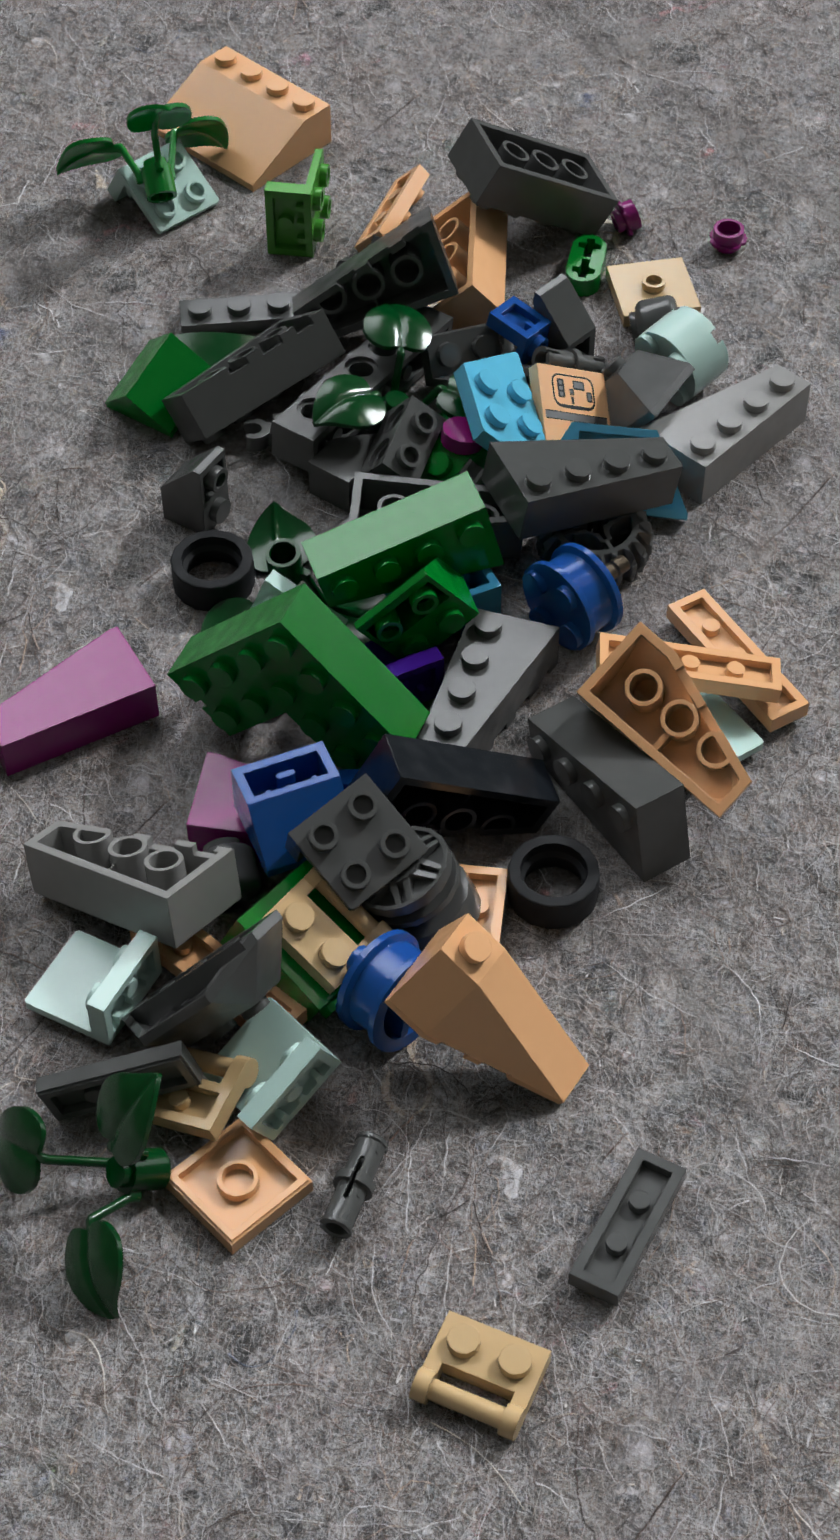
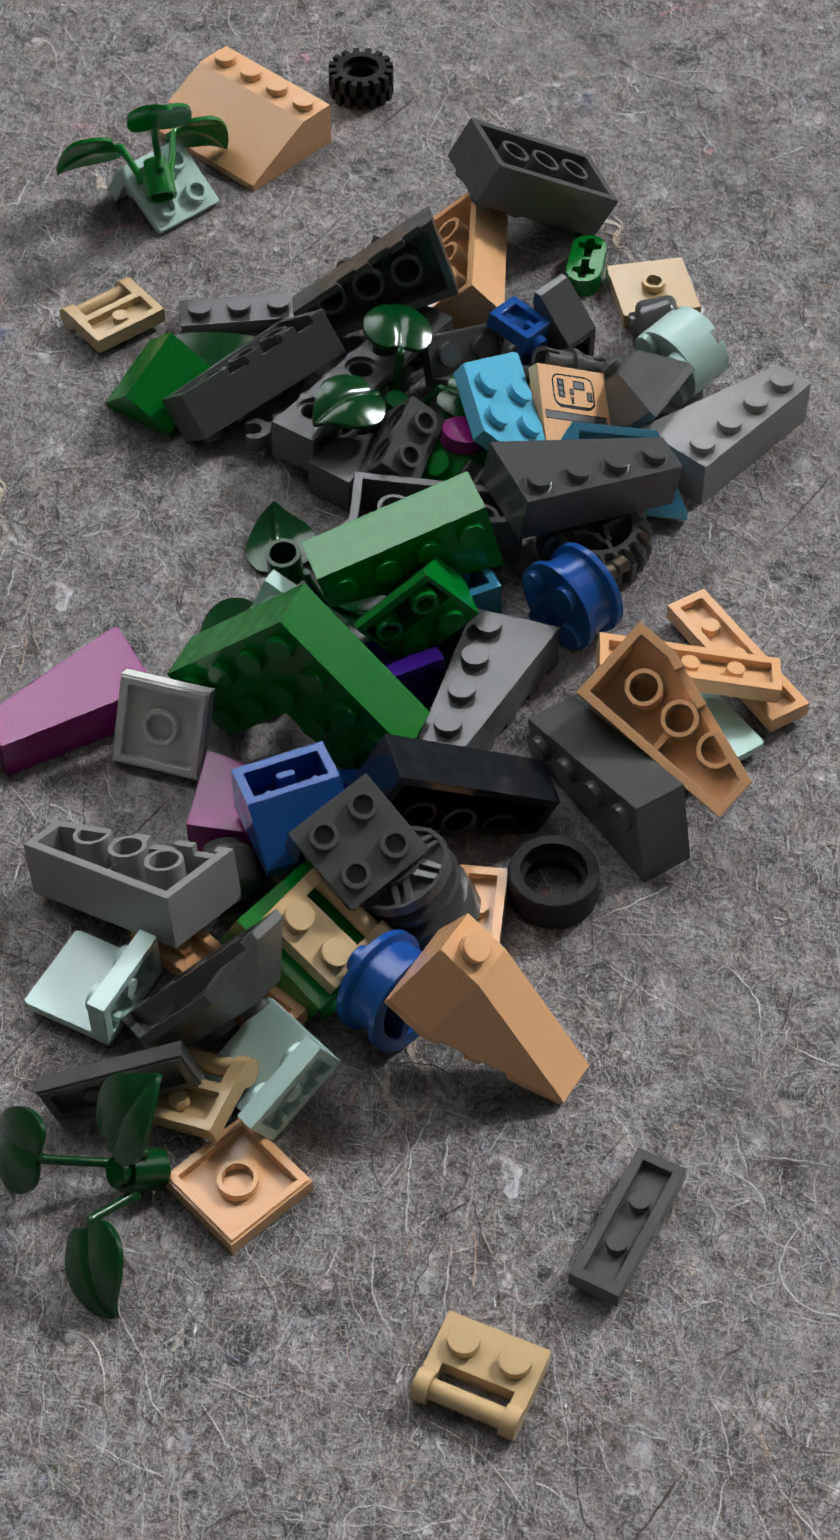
dark grey slope [160,446,231,533] -> none
black tyre [170,530,255,611] -> none
bright green bracket [264,148,331,258] -> none
dark grey pin [320,1131,388,1239] -> none
light nougat plate [354,164,430,252] -> none
magenta plate [610,199,642,237] -> none
magenta plate [709,219,747,254] -> none
none -> tan plate [60,277,166,353]
none -> white tile [112,669,215,781]
none -> black tyre [328,48,394,111]

